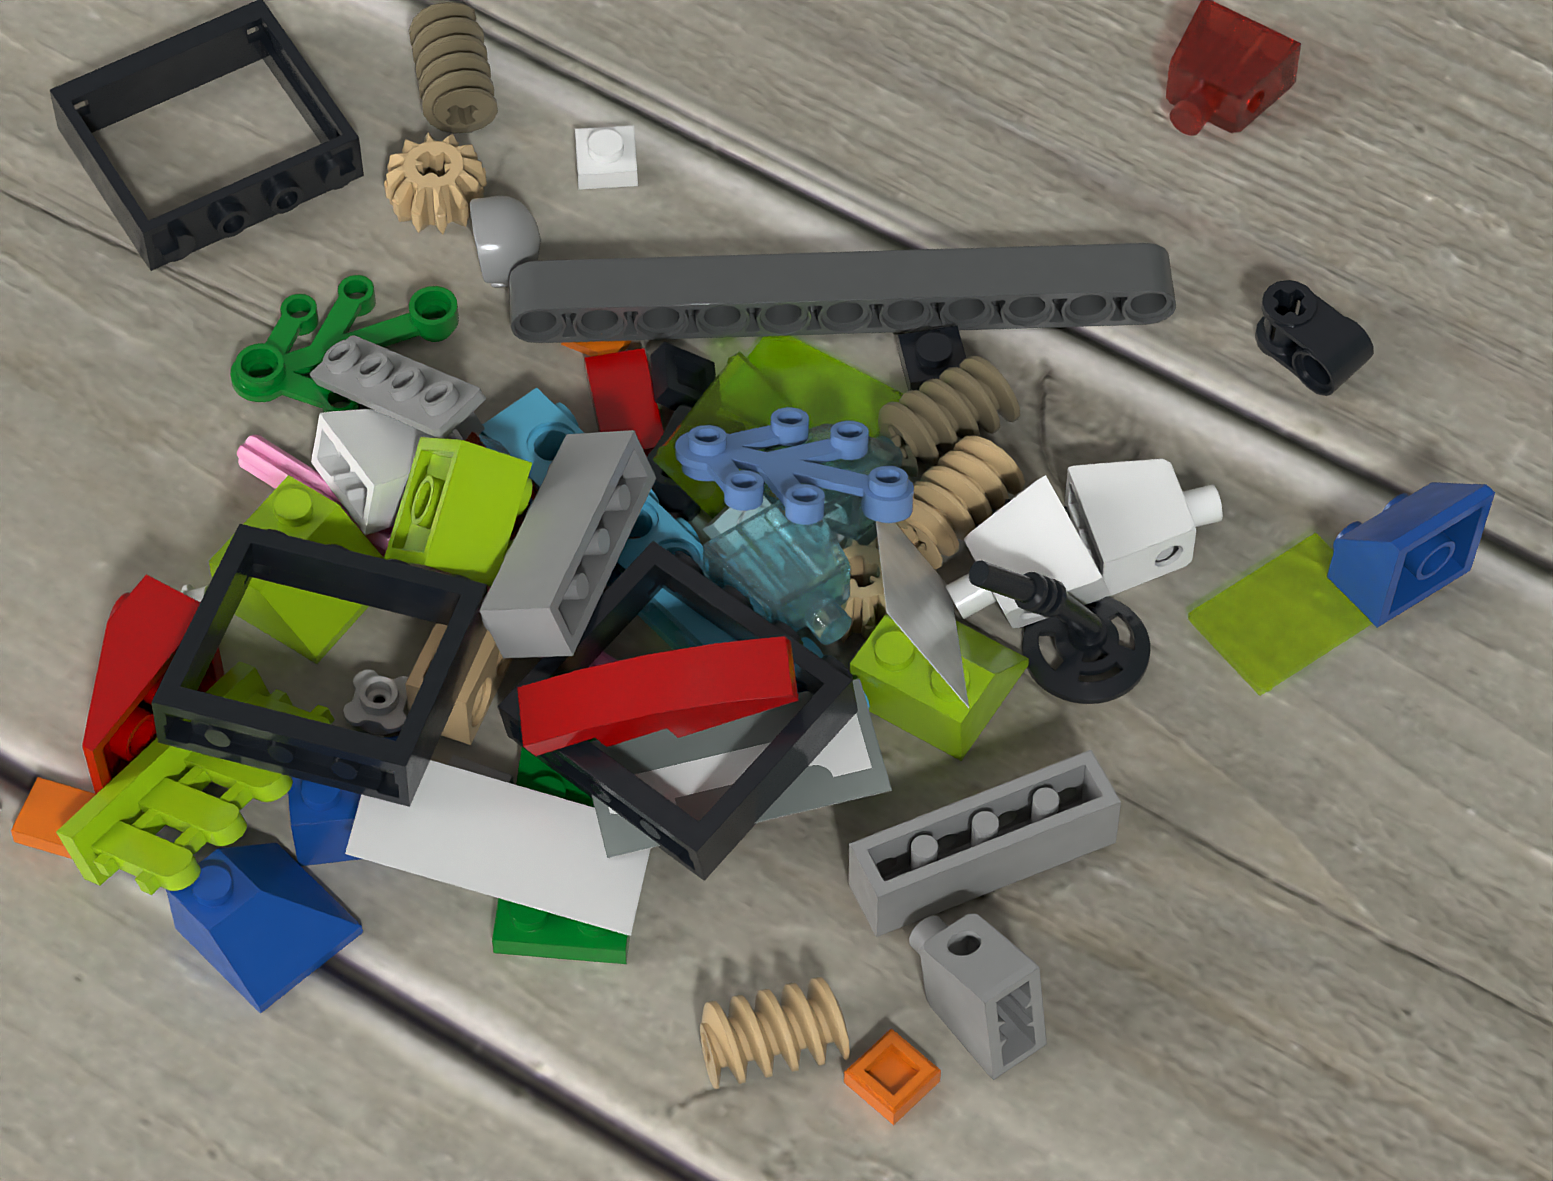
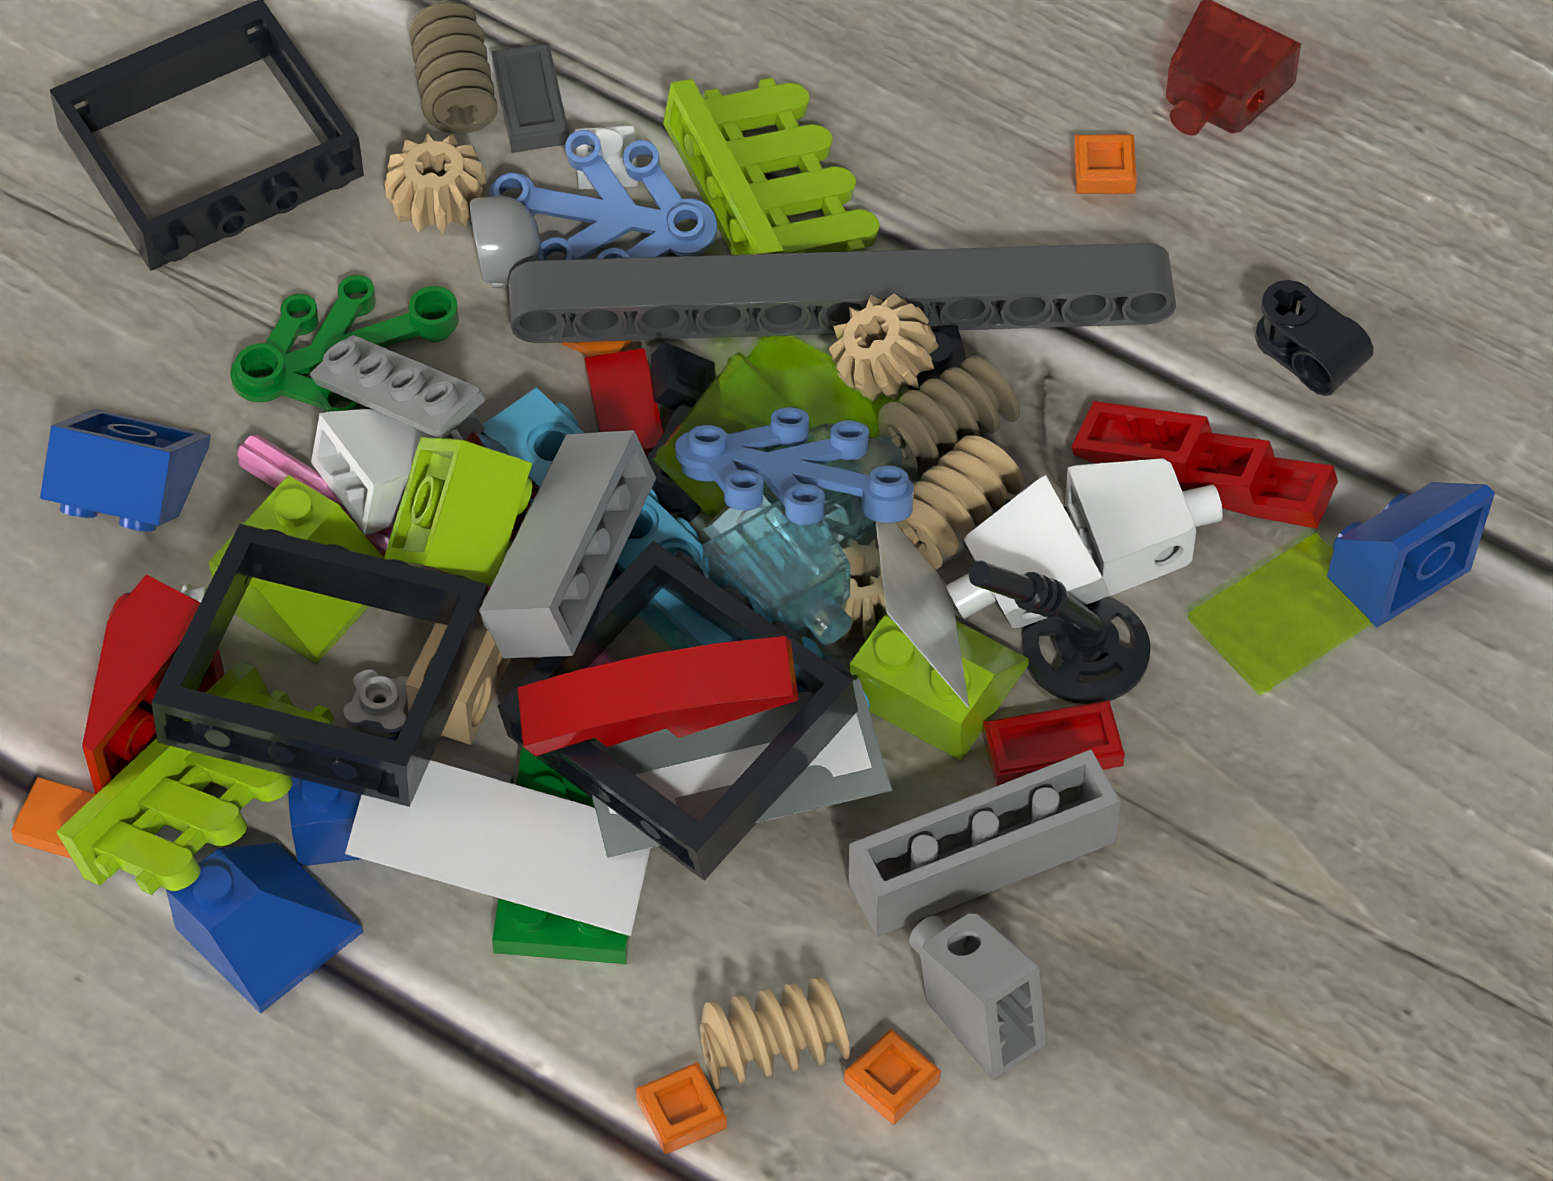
none -> blue slope [40,409,211,532]
none -> medium blue plant [488,130,717,261]
none -> dark grey tile [491,43,569,153]
none -> orange tile [635,1062,727,1155]
none -> lime fence [663,77,880,255]
none -> tan gear [829,293,939,402]
none -> red tile [982,700,1125,786]
none -> red slope [1071,401,1338,529]
none -> orange tile [1074,134,1137,194]

